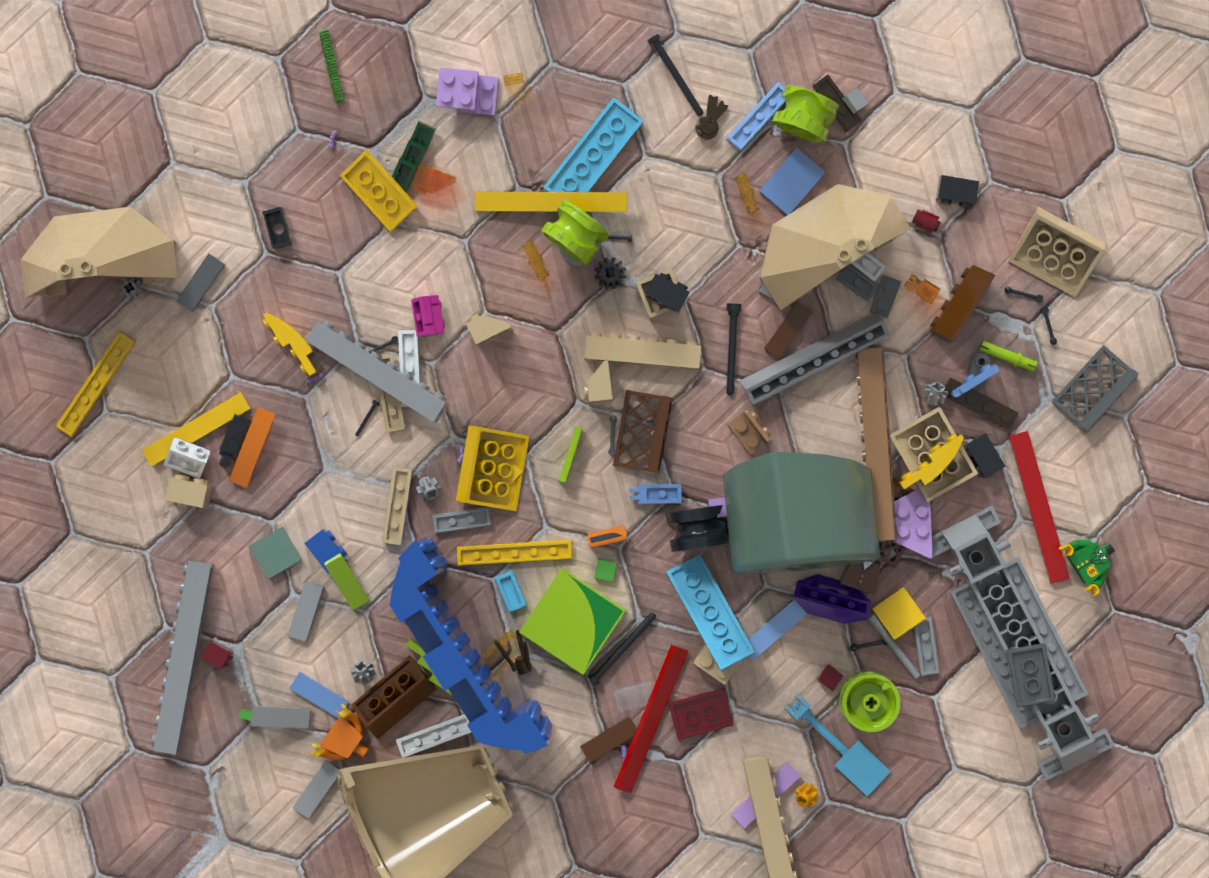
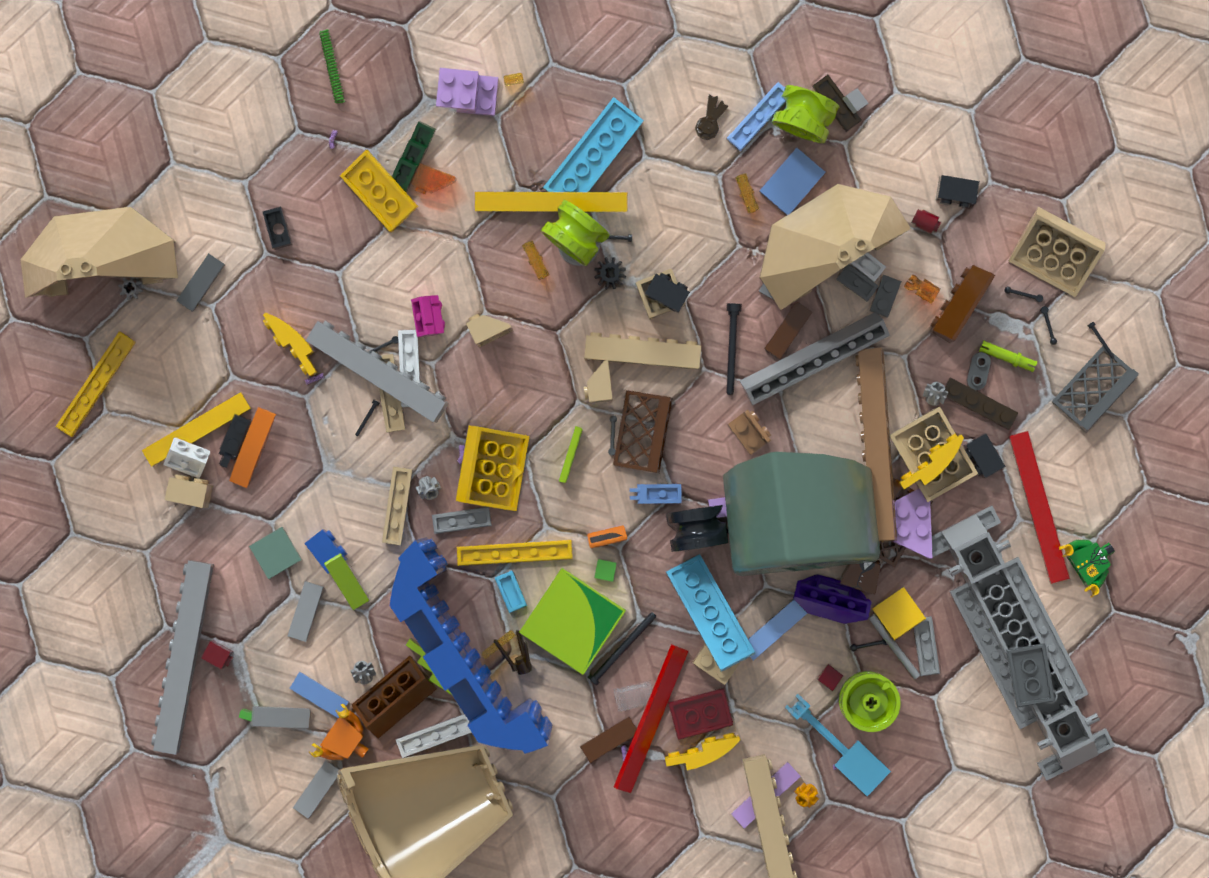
black bar [647,34,704,117] -> none
medium blue hinge [951,364,1000,397] -> none
none -> yellow slope [665,733,740,770]
none -> black piece [1087,322,1114,358]

